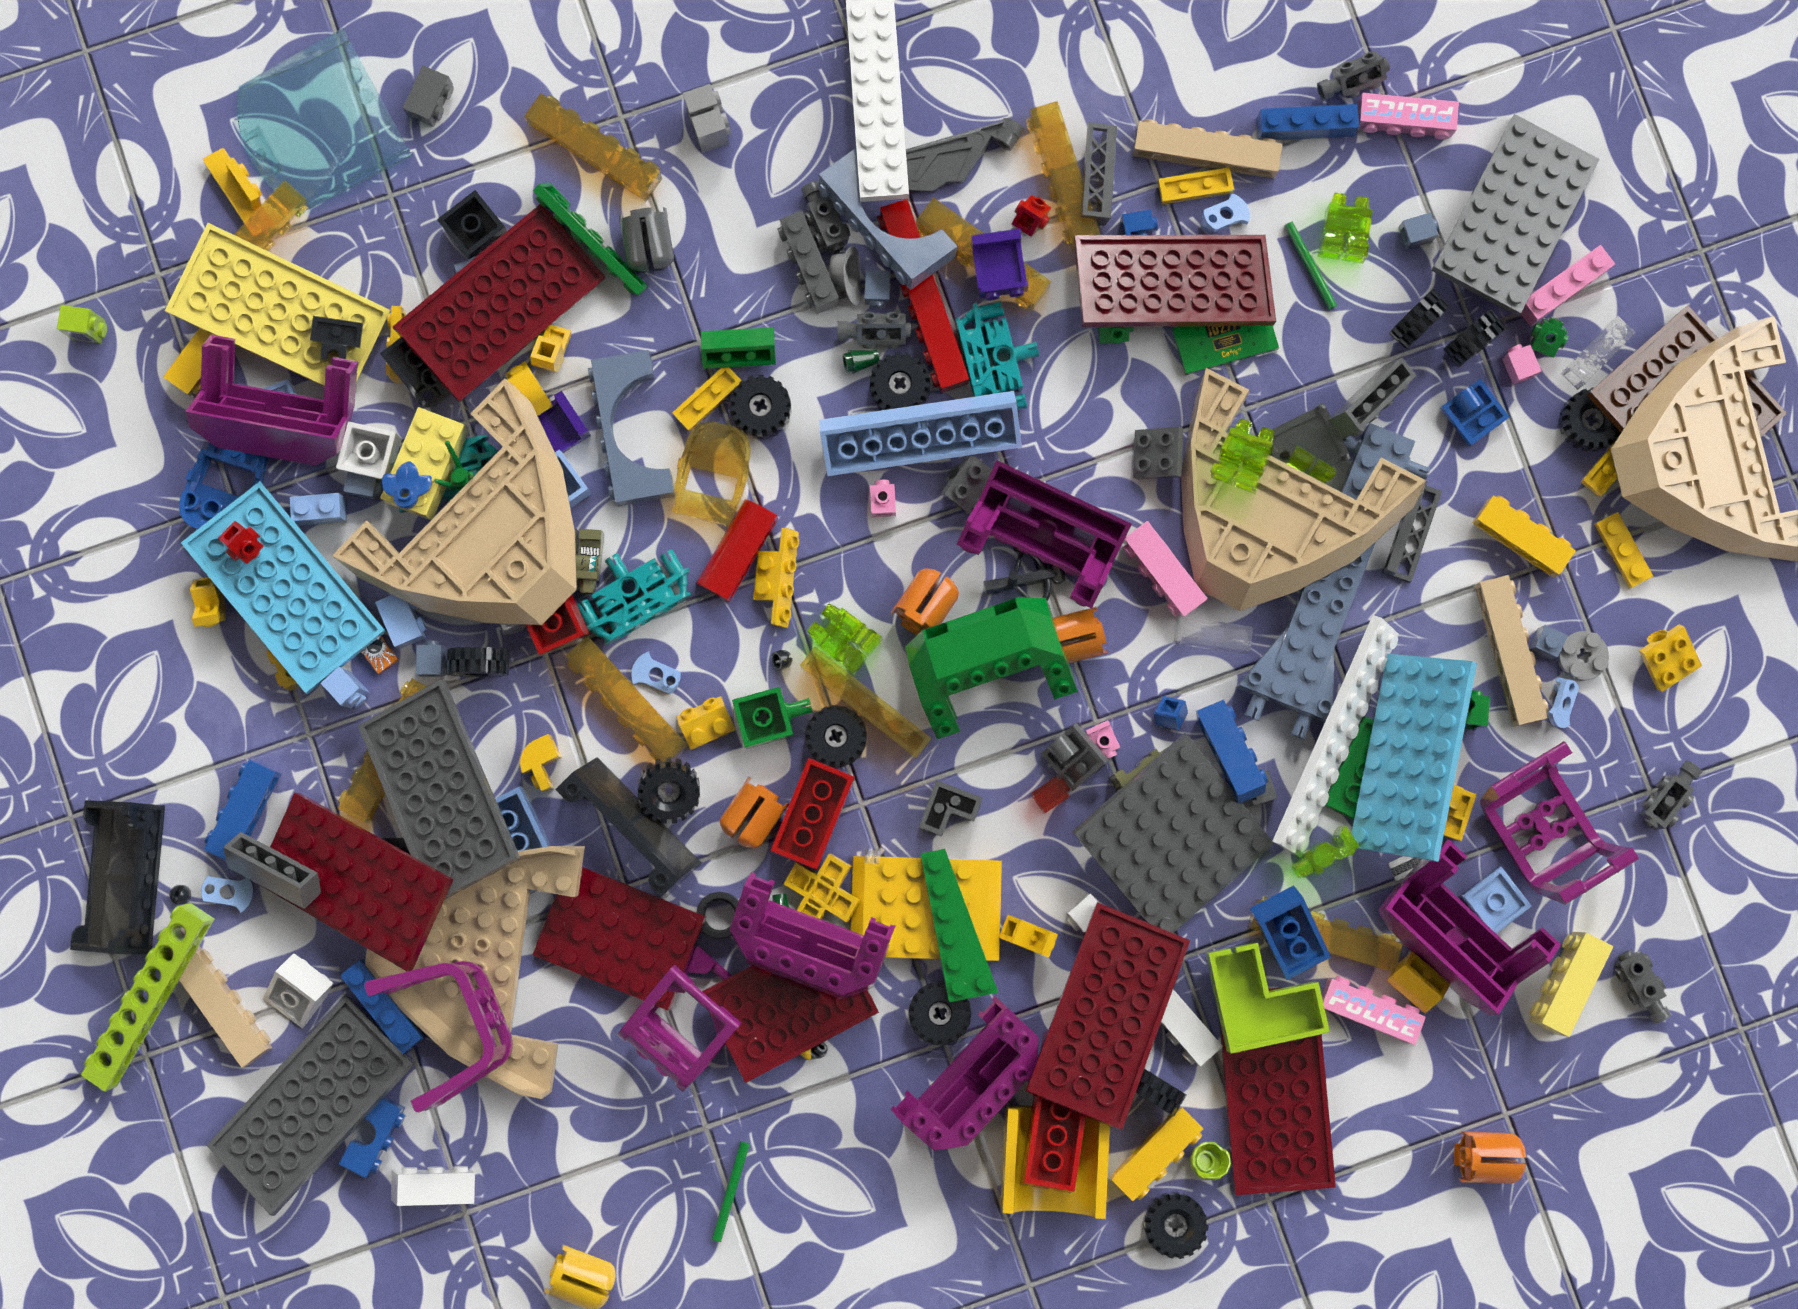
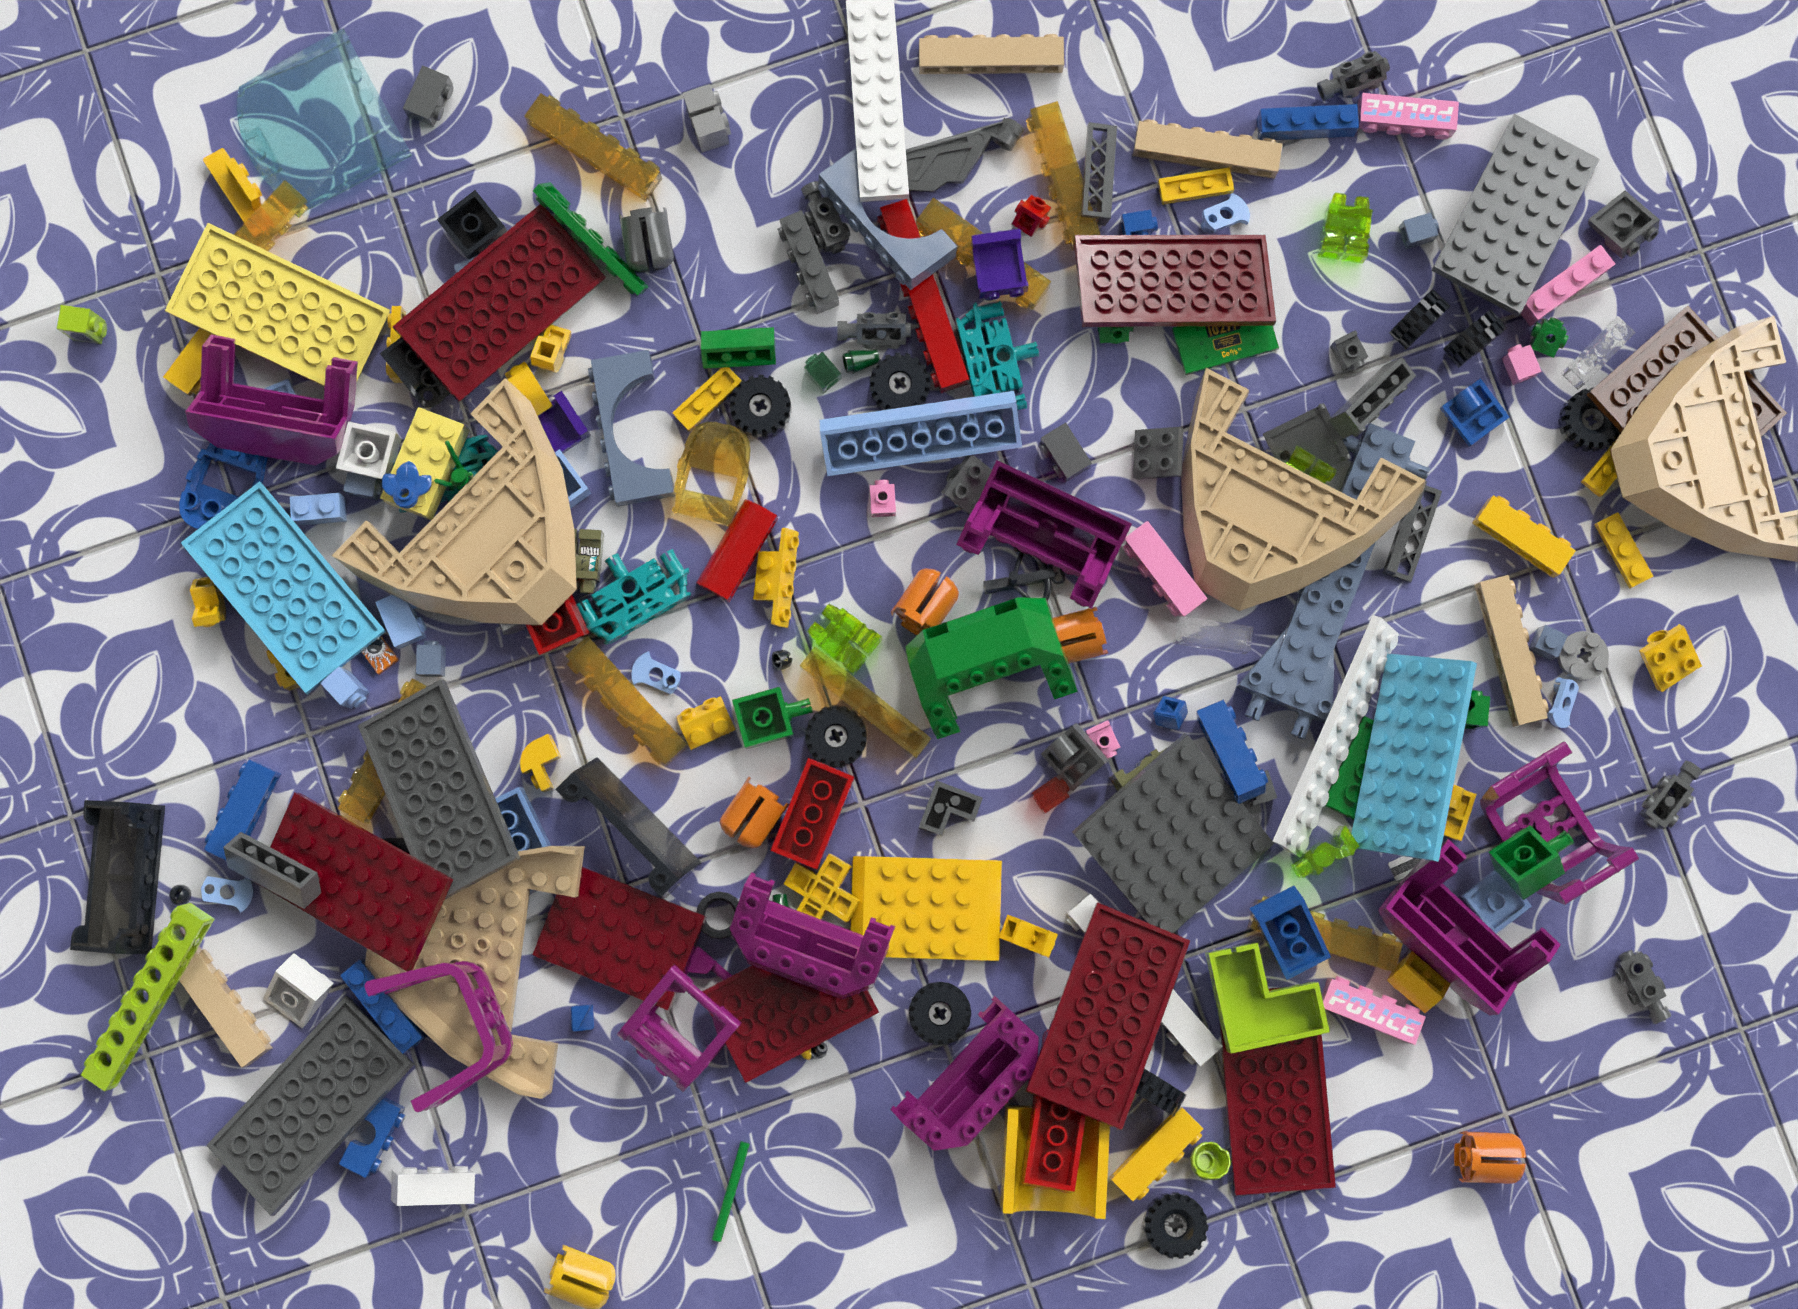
red brick [218,521,264,564] -> none
black plate [310,316,363,362] -> none
black bush [446,647,509,678] -> none
black bush [637,757,700,824] -> none
light grey piece [829,246,862,305] -> none
clear hand [864,848,884,864] -> none
sand blue brick [865,270,890,309] -> none
green wing [920,849,998,1002] -> none
clear neon green hips [1210,418,1274,495] -> none
green bar [1284,221,1338,310] -> none
light yellow brick [1529,932,1614,1037] -> none
none -> blue slope [571,1004,594,1032]
none -> clear green brick [804,352,842,394]
none -> tan brick [919,34,1064,74]
none -> dark grey brick [1039,422,1092,483]
none -> dark grey brick [1330,330,1369,372]
none -> green brick [1489,825,1574,900]
none -> dark grey plate [1588,190,1660,259]

